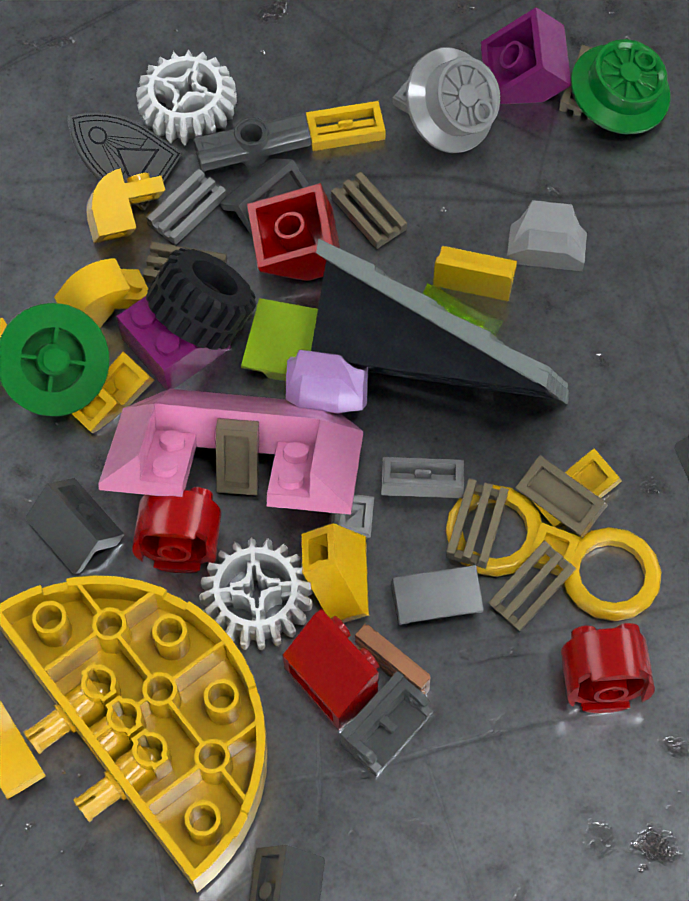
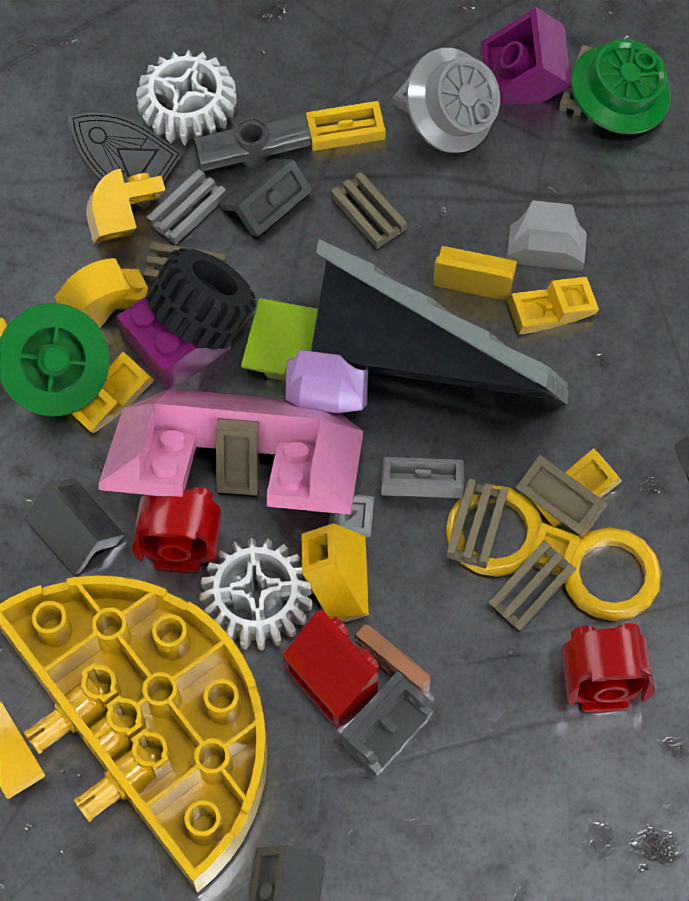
red slope [247,183,340,281] -> none
hinge [391,565,484,625] -> none
clear neon green tile [422,283,503,334] -> none
none -> yellow slope [507,277,599,335]

